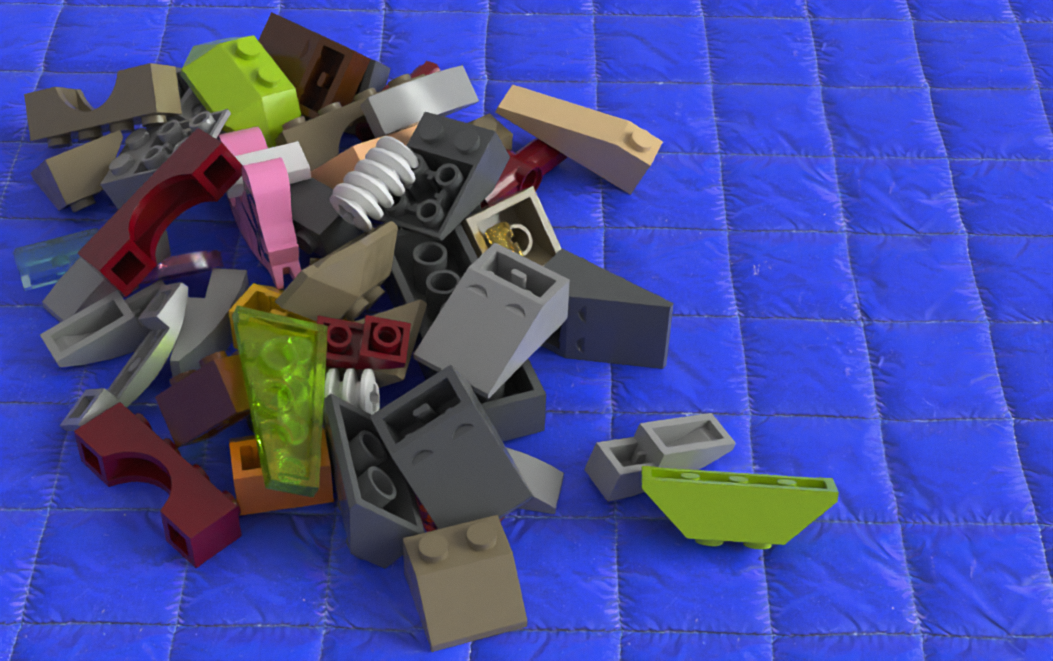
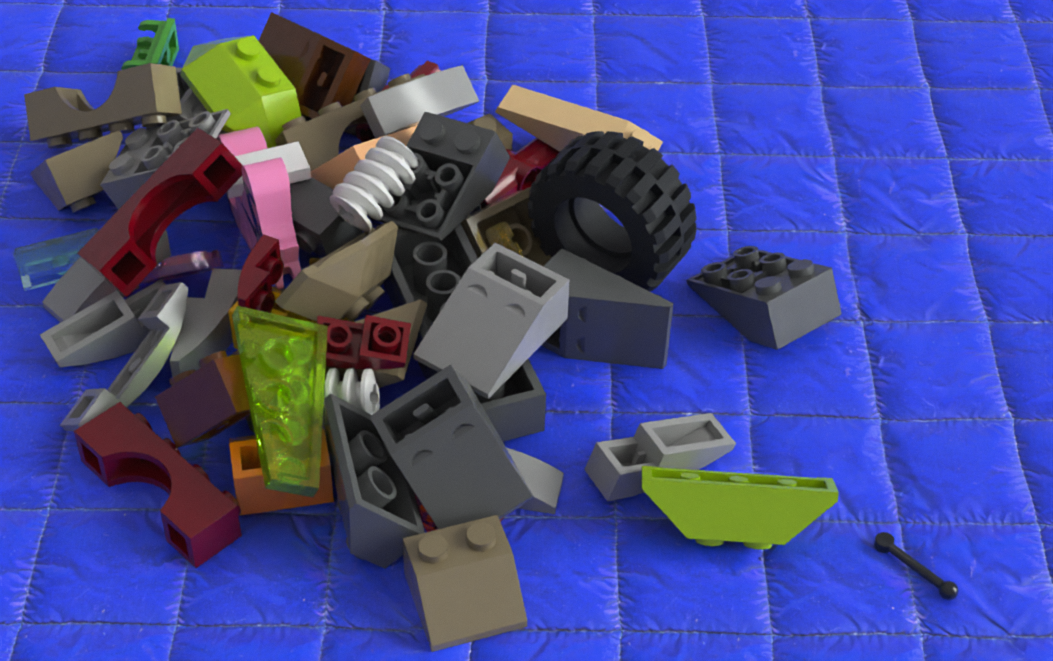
none -> bright green hinge [121,18,179,70]
none -> dark red slope [237,234,284,333]
none -> black tyre [528,131,697,291]
none -> dark grey slope [687,246,842,350]
none -> black hinge [874,532,958,600]

